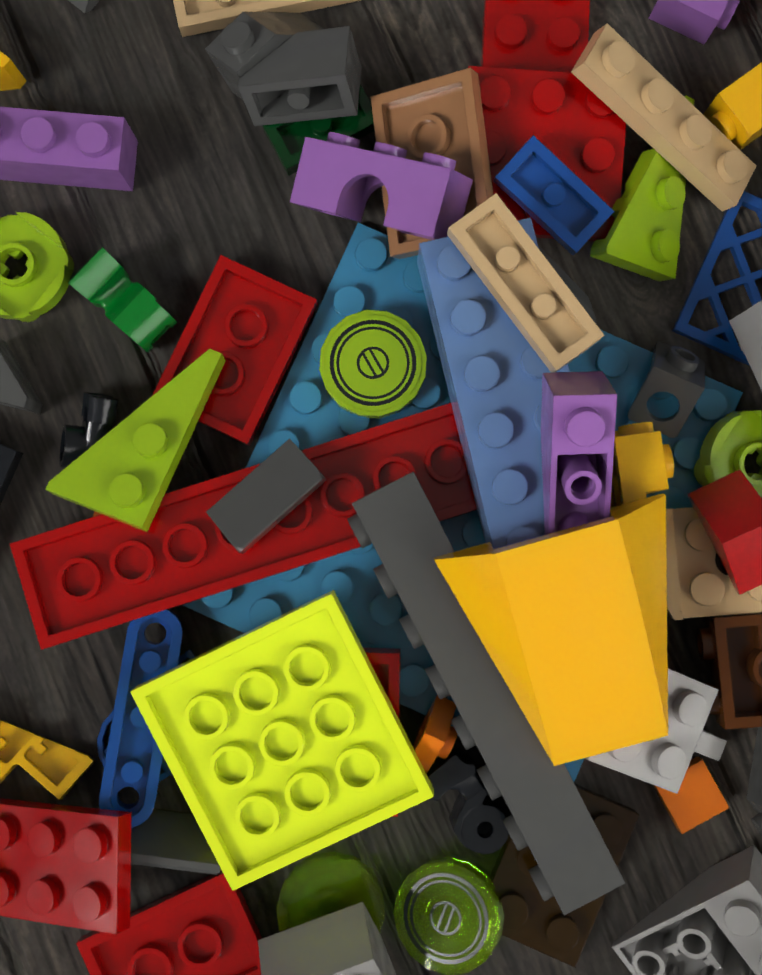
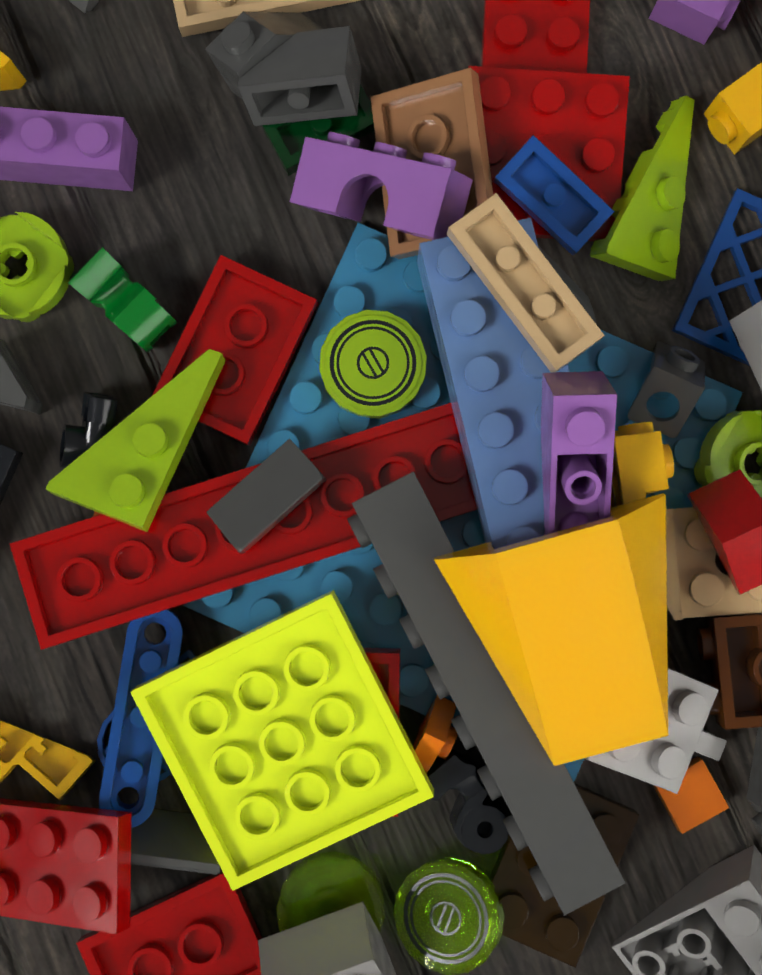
tan plate [571,23,756,212] -> none

